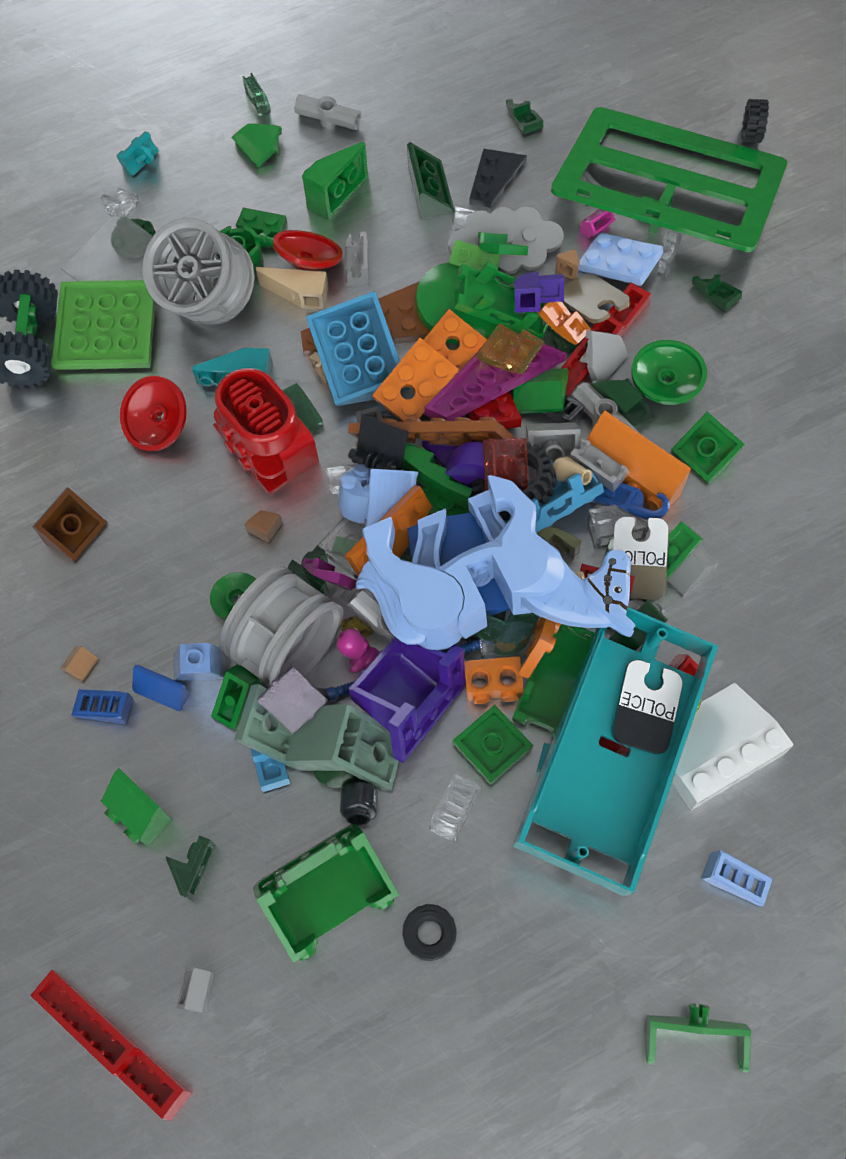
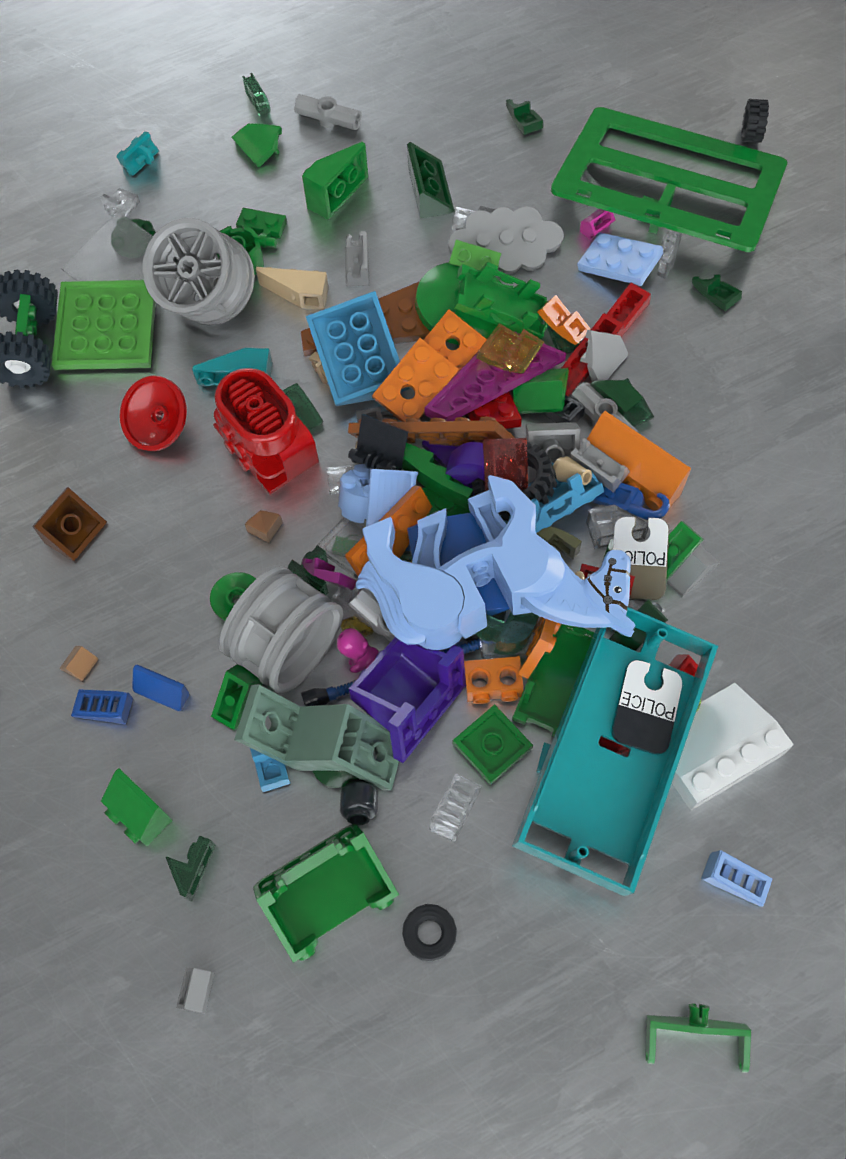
red slope [30,970,192,1121] -> none
medium blue slope [173,643,229,682] -> none
clear purple piece [257,666,328,734] -> none
red dish [273,230,343,271] -> none
black wing [469,148,527,208] -> none
green slope [477,232,529,256] -> none
dark purple brick [514,272,564,313] -> none
medium nougat slope [555,249,580,280] -> none
dark tan piece [562,273,630,323] -> none
green dish [631,340,707,405] -> none
green slope [671,412,745,483] -> none

